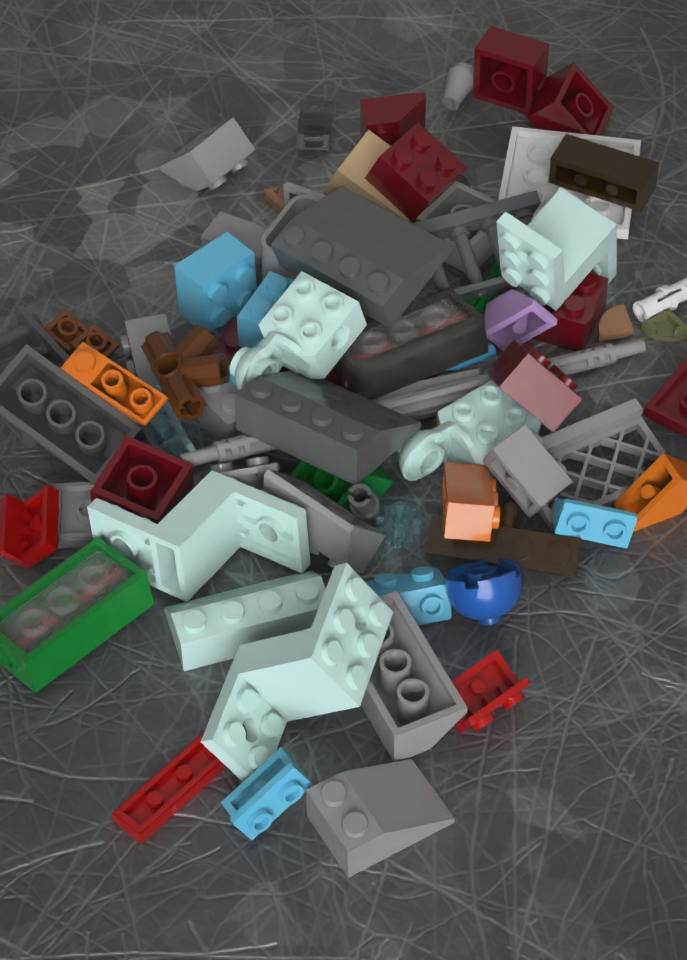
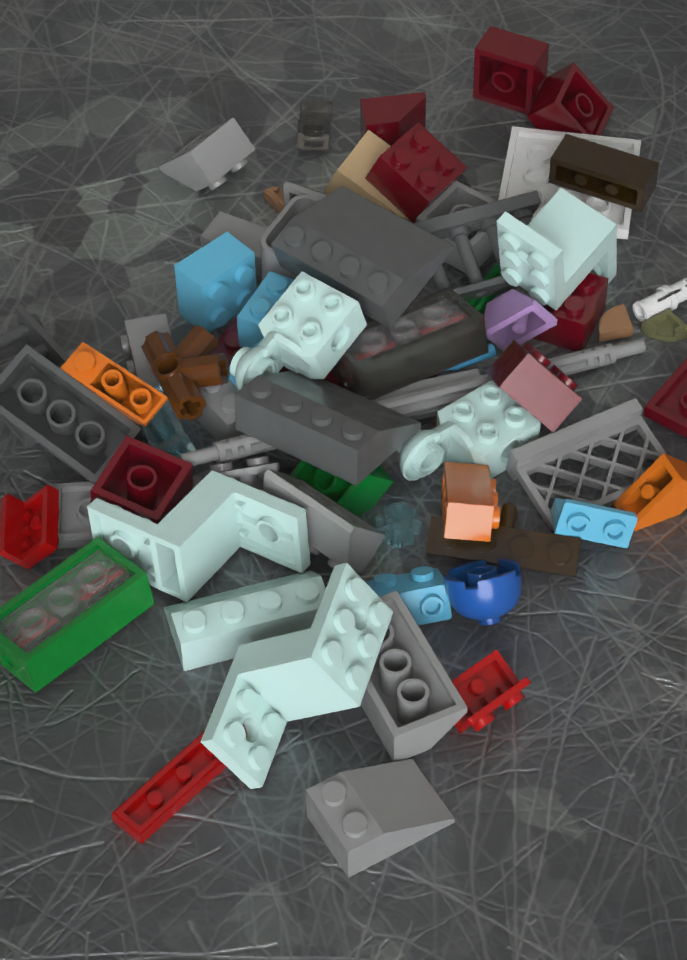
dark orange slope [44,309,120,358] -> none
medium azure bracket [220,747,313,840] -> none
dark grey pin [348,483,382,527] -> none
light grey cone [441,62,474,110] -> none
light grey brick [482,424,573,518] -> none

